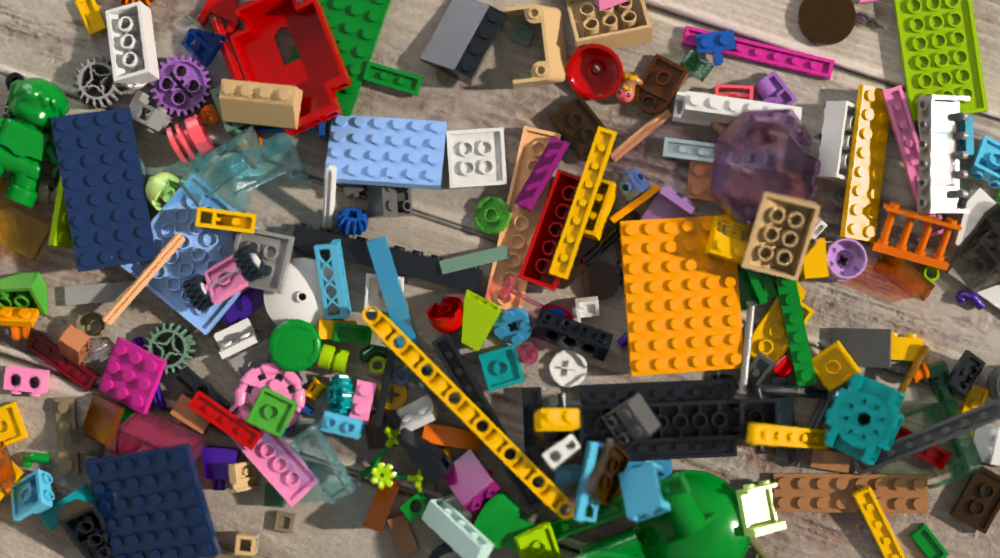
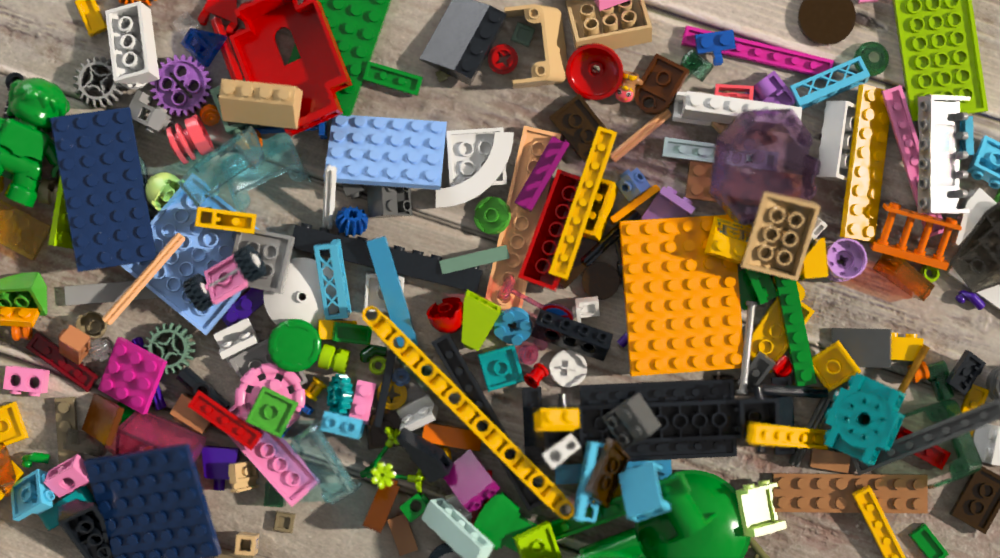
none -> bright pink brick [44,454,89,498]
none -> white tile [435,132,514,208]
none -> red gear [488,44,518,75]
none -> red bush [524,363,549,388]
none -> medium azure fence [789,56,870,110]
none -> clear green piece [854,42,889,77]

